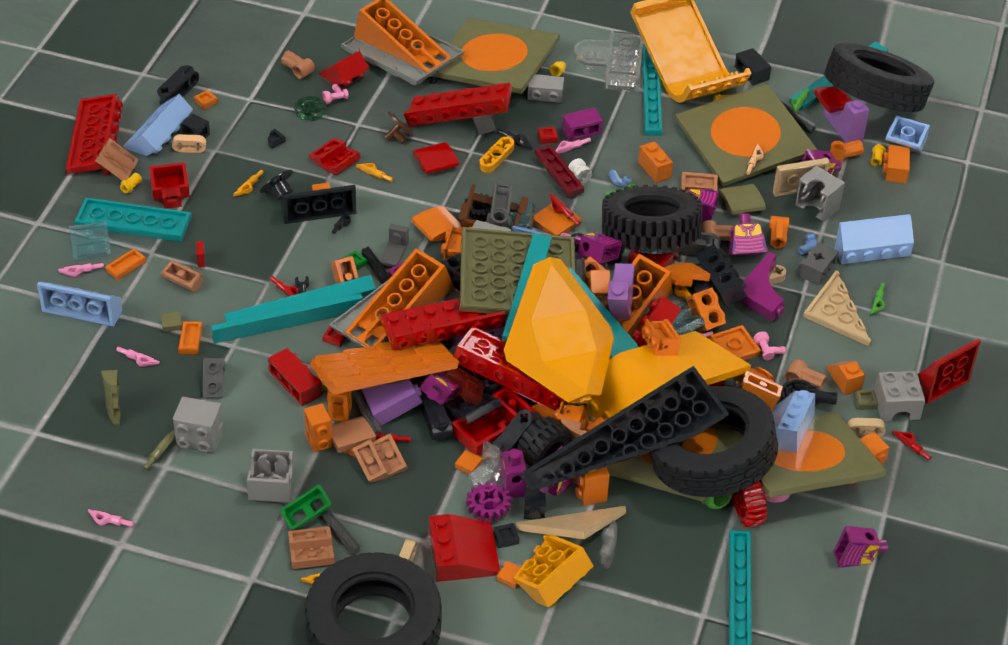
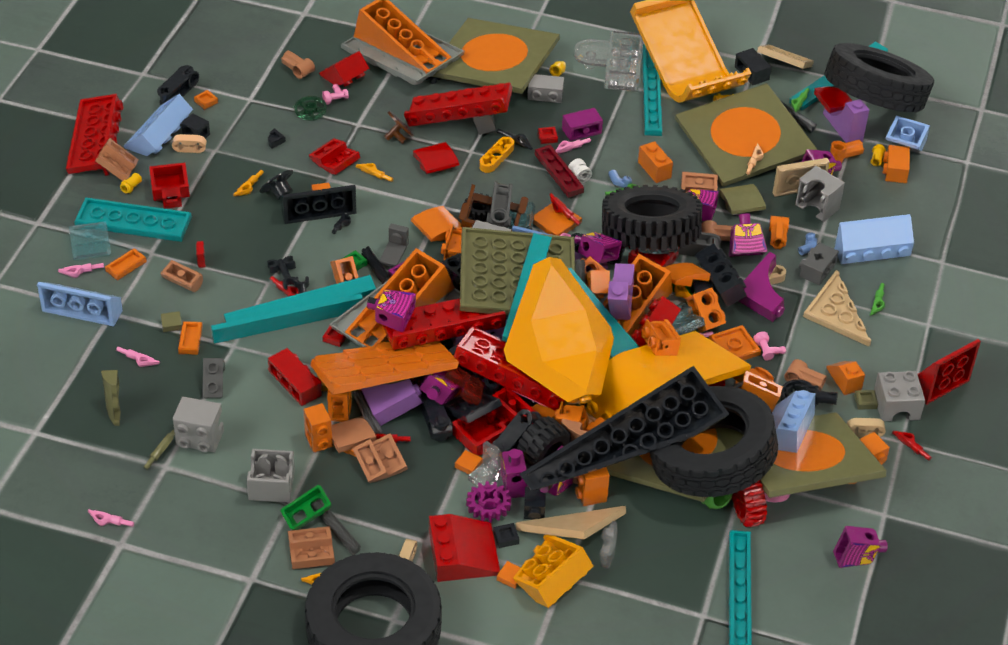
none -> black bar [267,256,298,290]
none -> magenta torso [367,290,416,332]
none -> tan tile [757,45,814,69]

